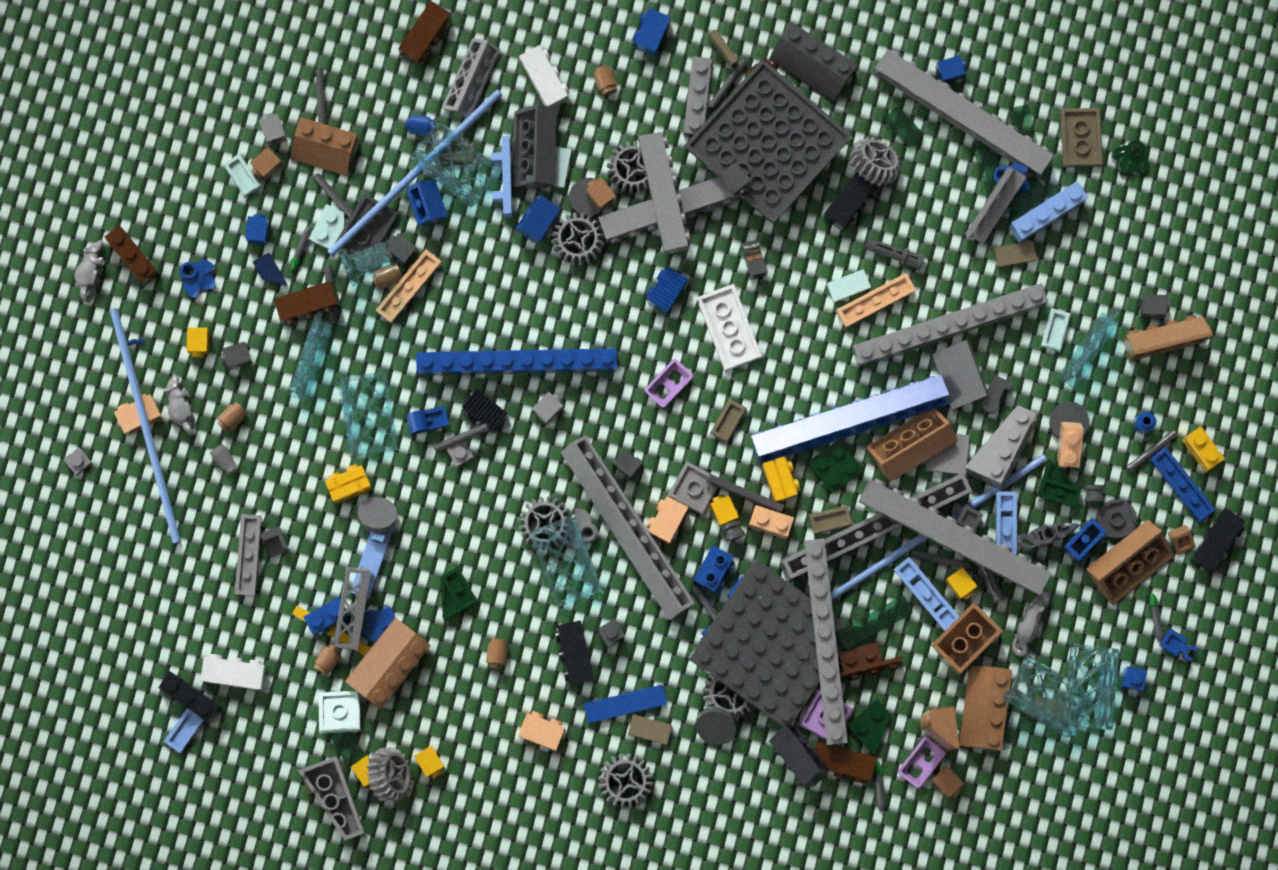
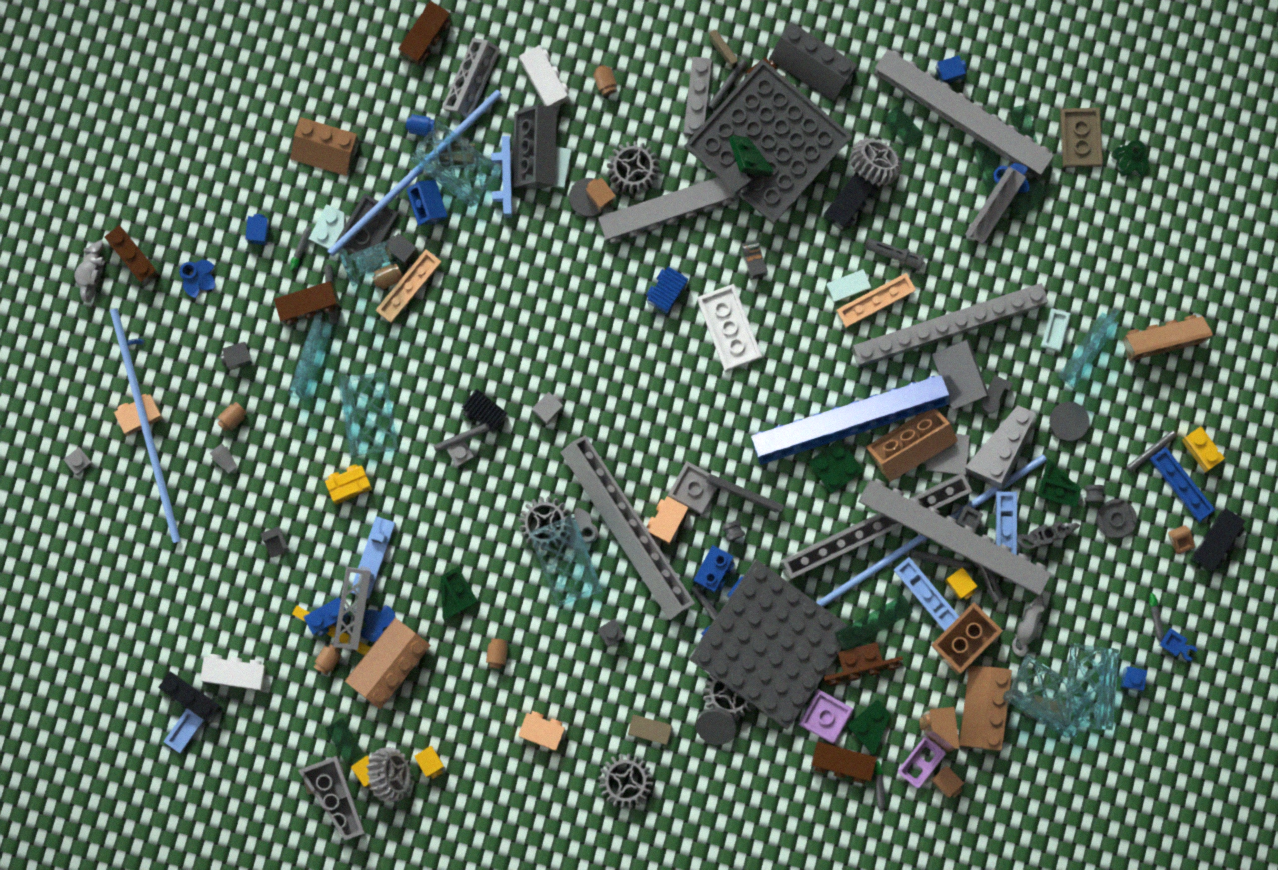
light grey animal [164,374,197,435] -> none
yellow brick [187,328,210,358] -> none
light aqua tile [223,154,262,198] -> none
light grey plate [235,514,262,596] -> none
medium nougat brick [250,147,283,181] -> none
dark blue tile [252,252,288,286] -> none
light grey brick [259,113,287,146] -> none
dark grey bar [313,173,353,218] -> none
dark grey bar [316,68,326,125] -> none
light aqua tile [319,691,361,734] -> none
tile [357,497,397,533] -> none
blue plate [406,405,450,436] -> none
blue brick [416,348,617,376] -> none
blue brick [515,195,560,243] -> none
light grey gear [551,212,605,266] -> none
black brick [554,620,594,686] -> none
blue tile [584,685,667,724] -> none
dark grey panel [612,450,643,480] -> none
blue brick [632,8,671,57] -> none
light grey brick [638,131,691,255] -> none
lavender piece [645,359,693,407] -> none
dark tan tile [710,399,747,443] -> none
yellow brick [710,494,739,527] -> none
light nougat piece [749,505,794,539] -> none
yellow brick [762,456,800,503] -> none
black brick [769,724,830,787] -> none
light grey brick [804,539,847,745] -> none
dark tan tile [809,505,853,535] -> none
dark tan tile [994,241,1037,268] -> none
light blue brick [1009,181,1089,243] -> none
light nougat piece [1057,422,1084,468] -> none
blue brick [1062,518,1107,563] -> none
medium nougat slope [1086,520,1175,605] -> none
blue brick [1133,412,1157,434] -> none
dark grey brick [1139,294,1170,318] -> none
none -> dark green wing [729,135,774,177]

